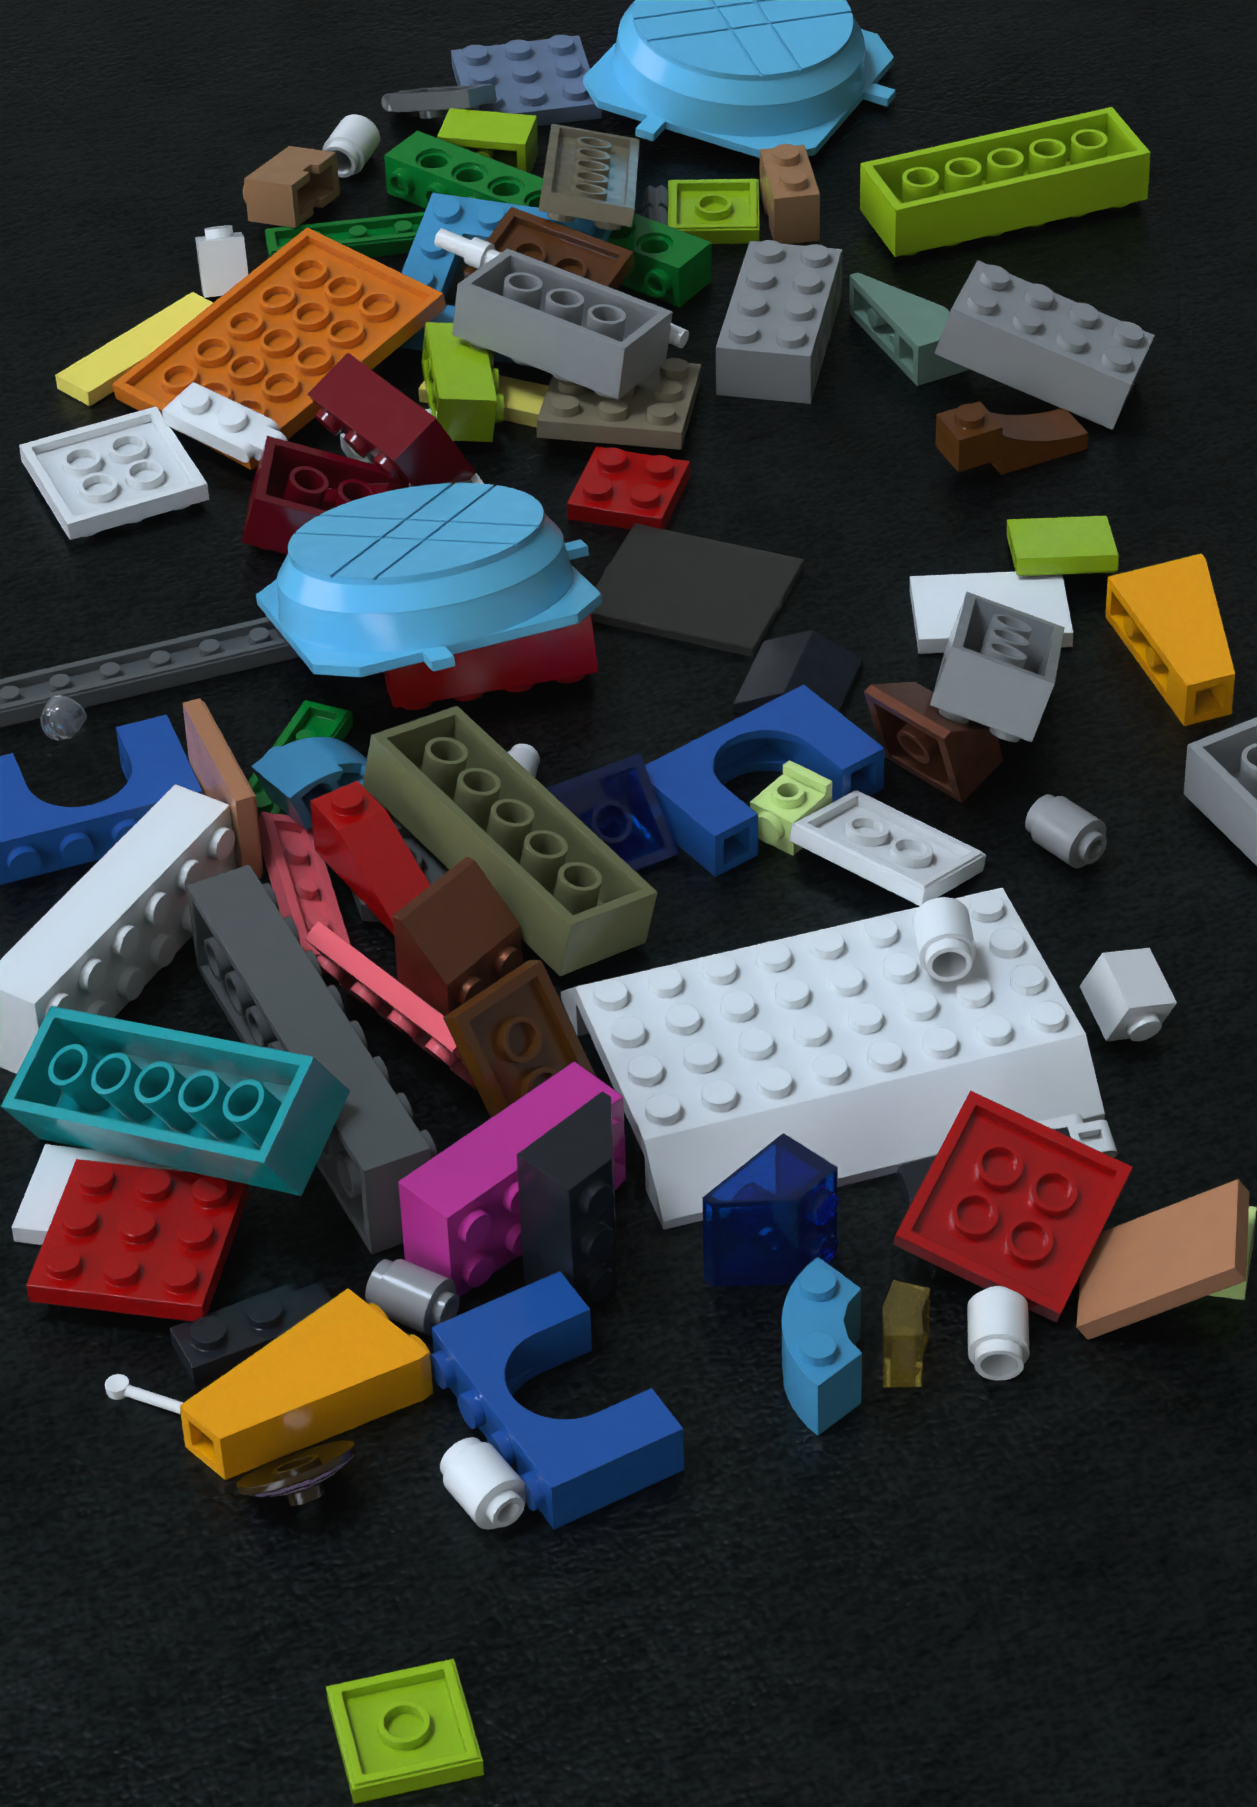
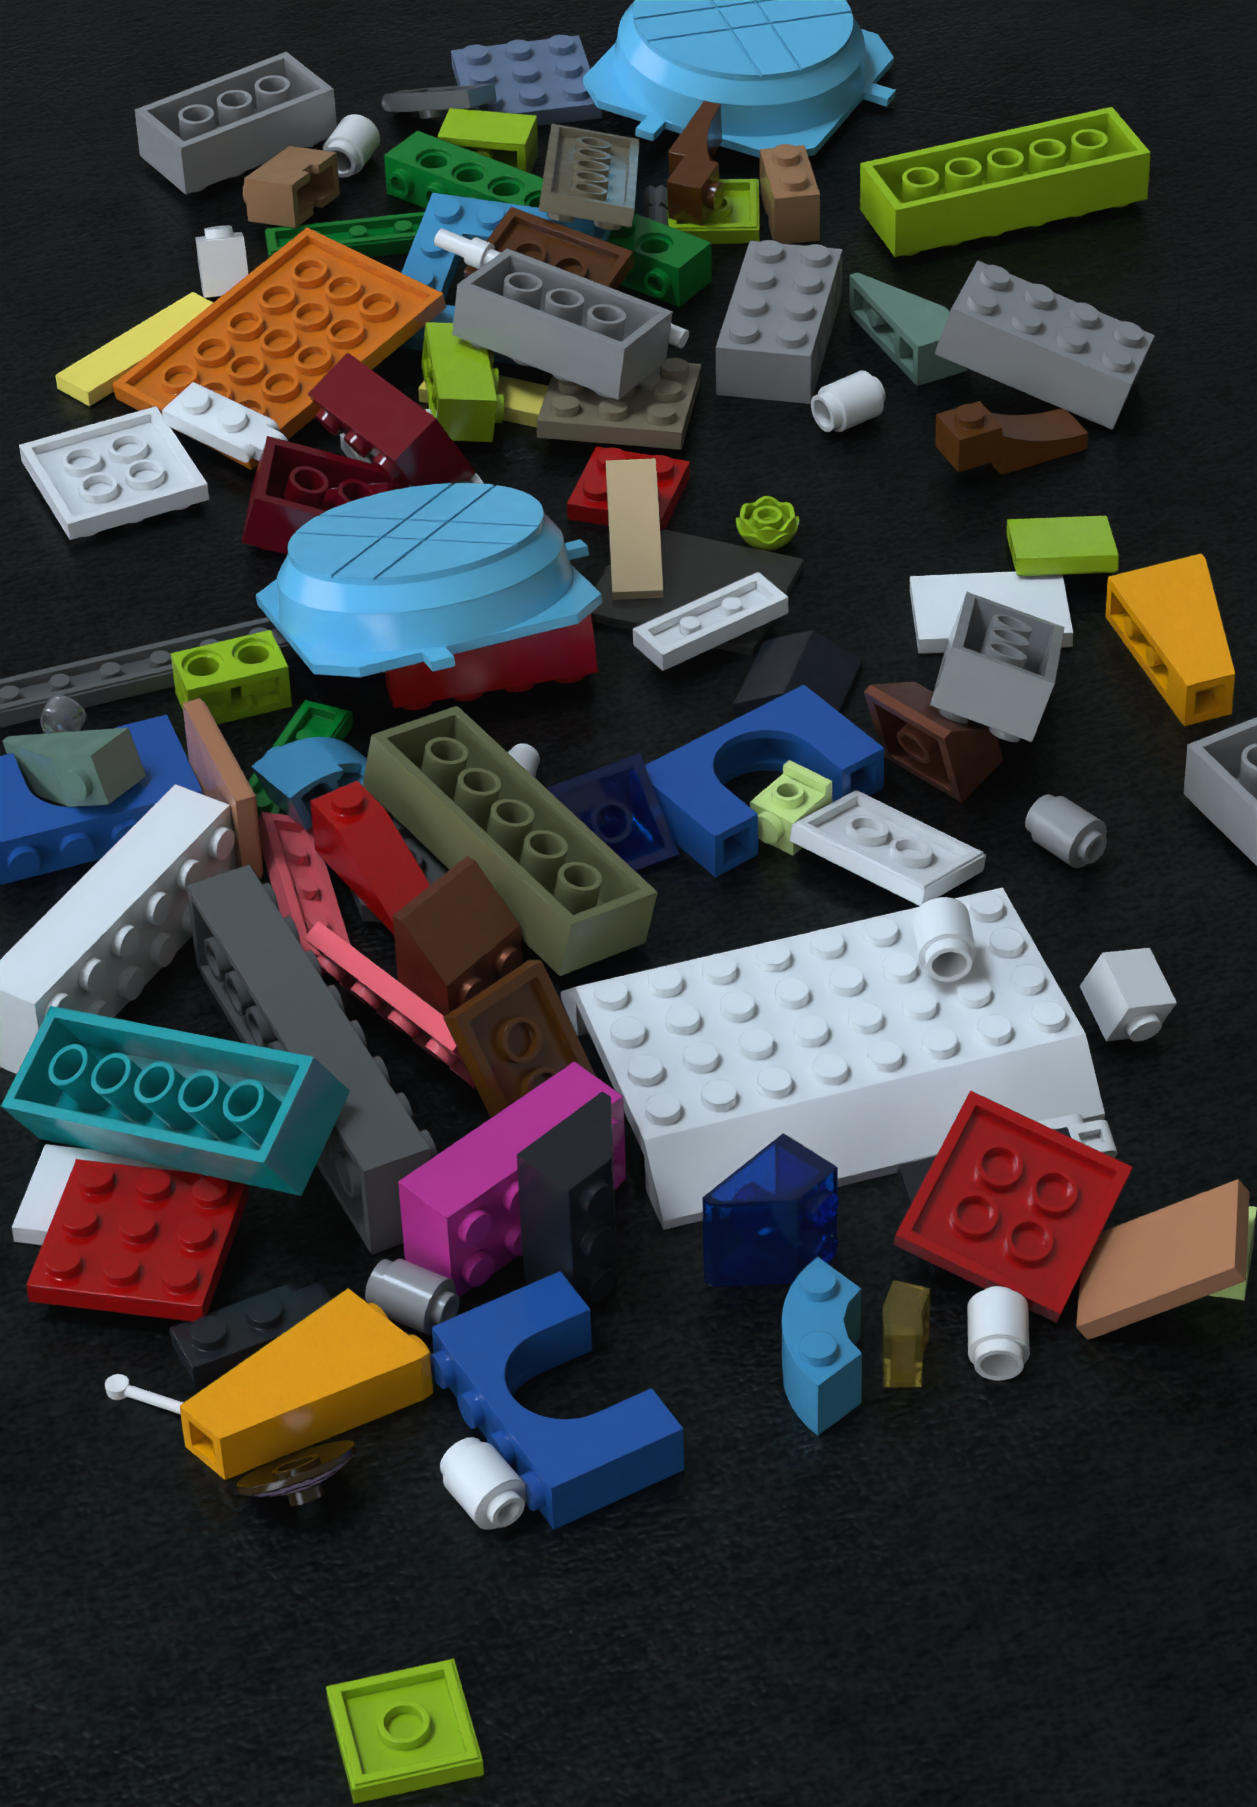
none -> sand green slope [2,727,146,807]
none -> light grey brick [135,52,337,194]
none -> lime brick [171,630,292,725]
none -> tan slope [606,458,663,600]
none -> white plate [633,572,788,671]
none -> slope [667,101,724,226]
none -> lime plate [736,496,799,551]
none -> white brick [811,370,885,432]

